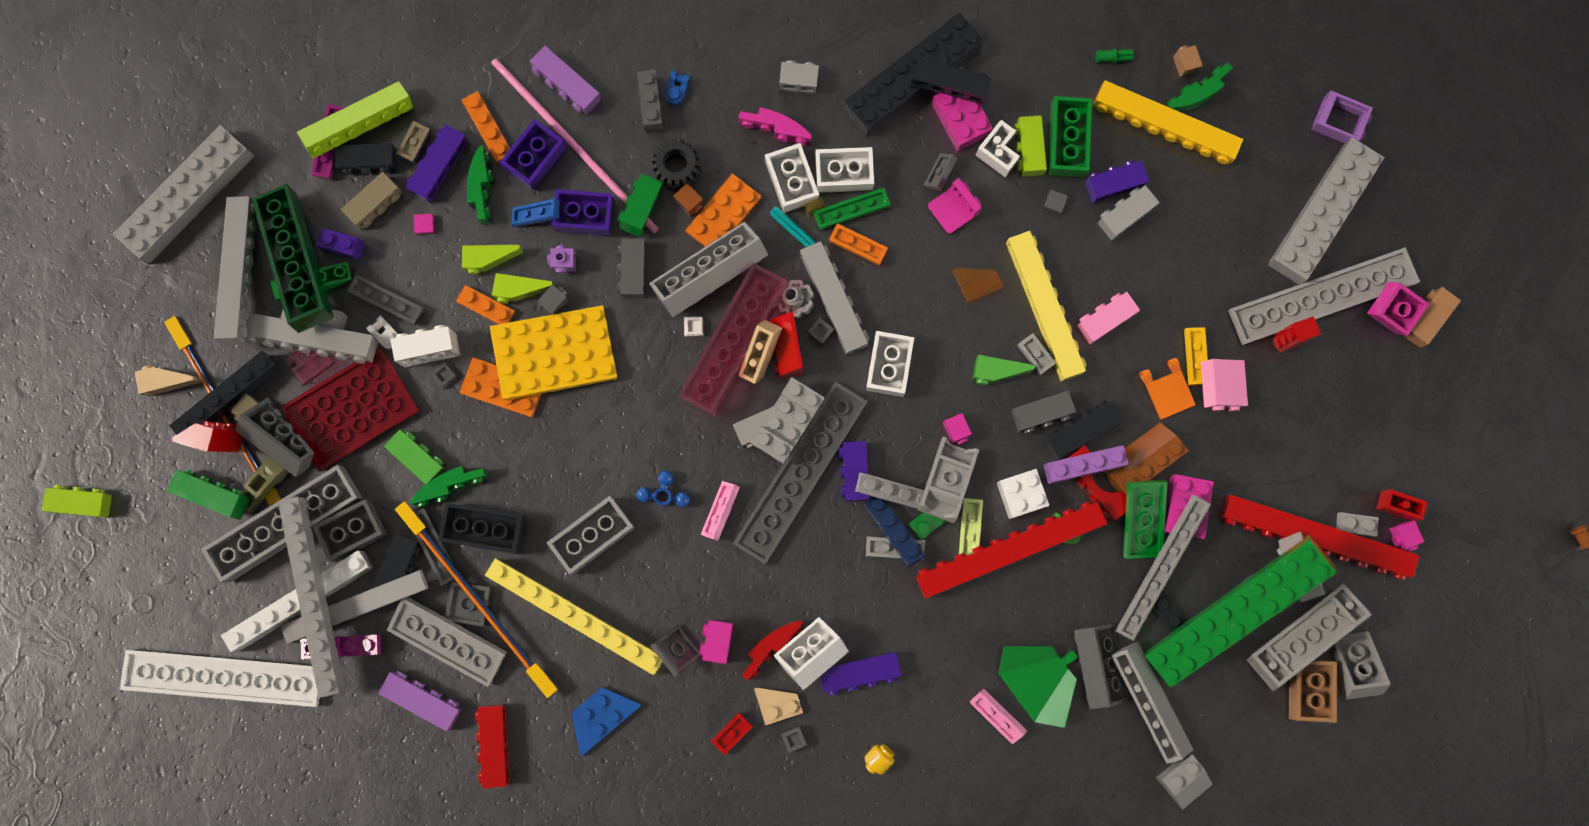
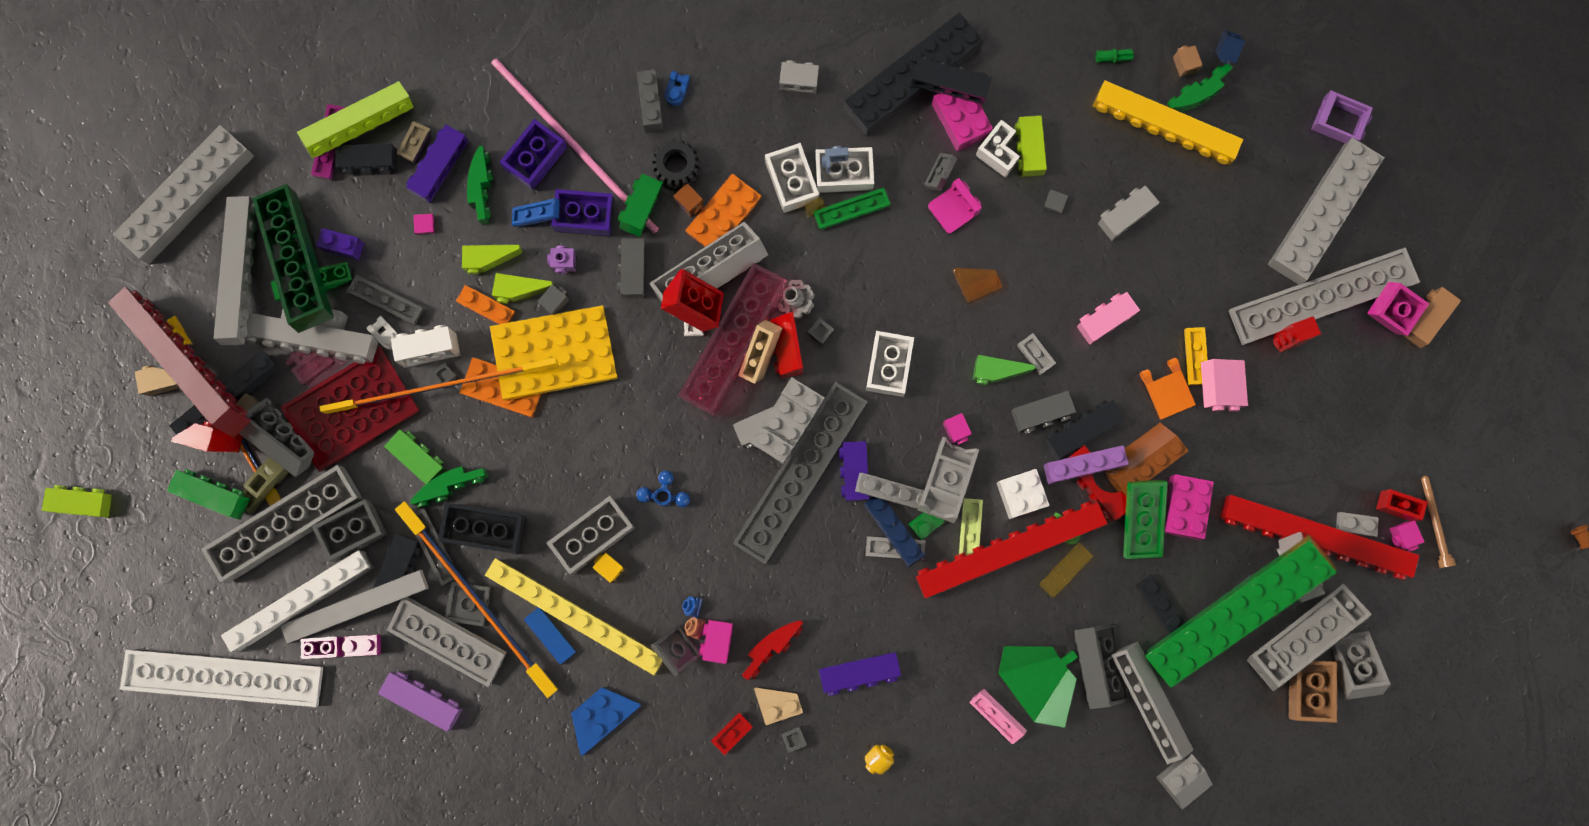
light grey brick [278,497,345,698] -> none
dark tan brick [340,172,403,230] -> none
orange plate [462,91,510,164] -> none
red brick [475,704,510,789] -> none
medium lavender brick [530,46,602,115] -> none
bright pink plate [701,481,740,541] -> none
dark pink slope [739,108,811,146] -> none
teal axle [770,206,816,247] -> none
white brick [774,618,849,690] -> none
light grey brick [800,241,869,356] -> none
orange plate [829,223,888,266] -> none
light yellow brick [1006,231,1086,382] -> none
green brick [1048,96,1092,178] -> none
dark purple brick [1085,160,1150,203] -> none
light grey tile [1115,494,1211,641] -> none
none -> brick [108,287,251,438]
none -> piece [320,358,559,414]
none -> blue tile [523,607,576,665]
none -> yellow brick [592,553,625,583]
none -> red slope [661,269,724,332]
none -> blue plate [682,596,703,618]
none -> nougat plate [685,617,706,640]
none -> sand blue bracket [821,146,849,173]
none -> clear yellow tile [1038,543,1093,598]
none -> dark blue brick [1215,30,1245,64]
none -> medium nougat piece [1421,476,1456,568]

